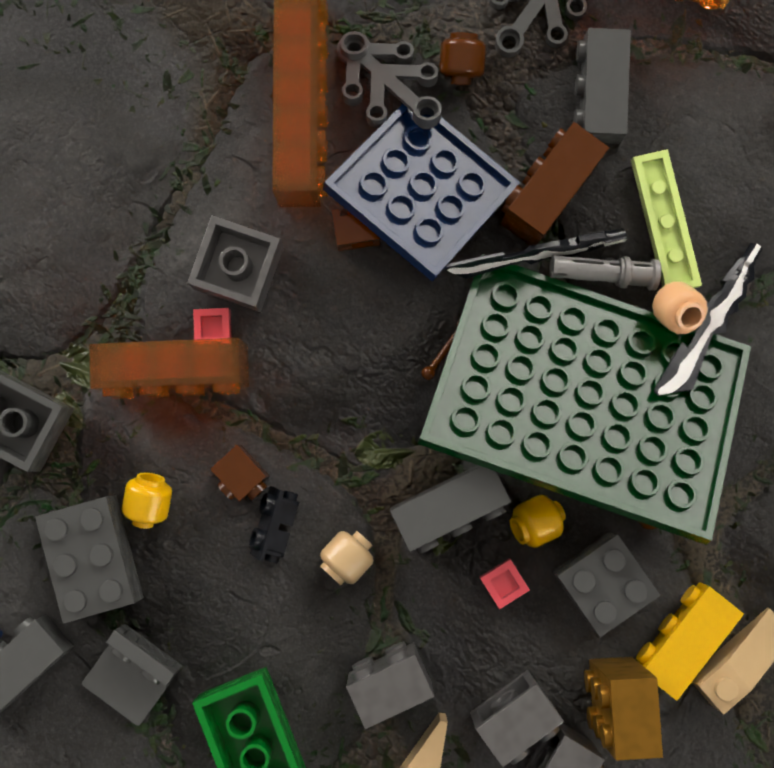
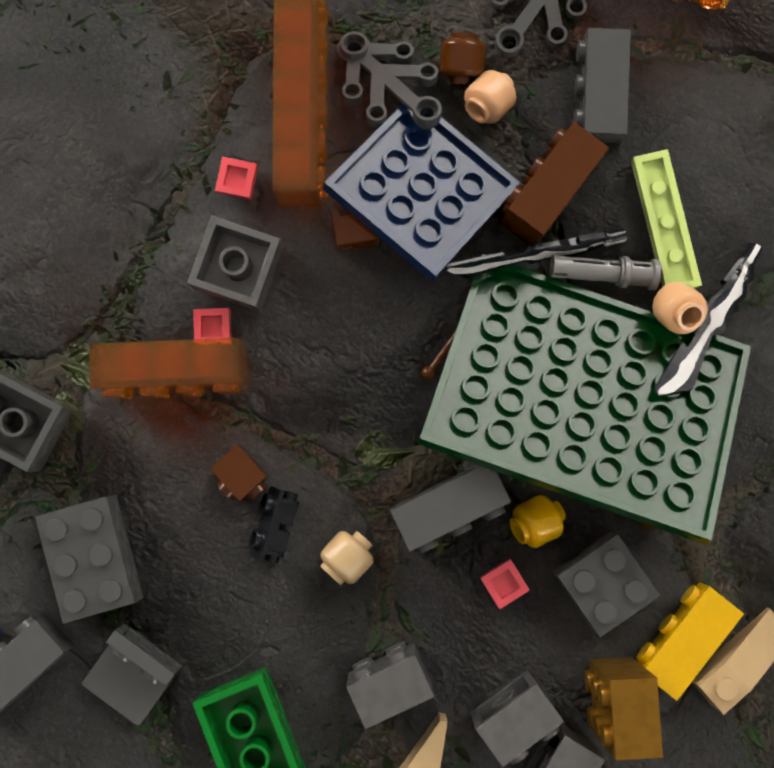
yellow head [122,473,172,529] -> none
none -> coral plate [215,156,258,201]
none -> light nougat head [464,70,517,124]

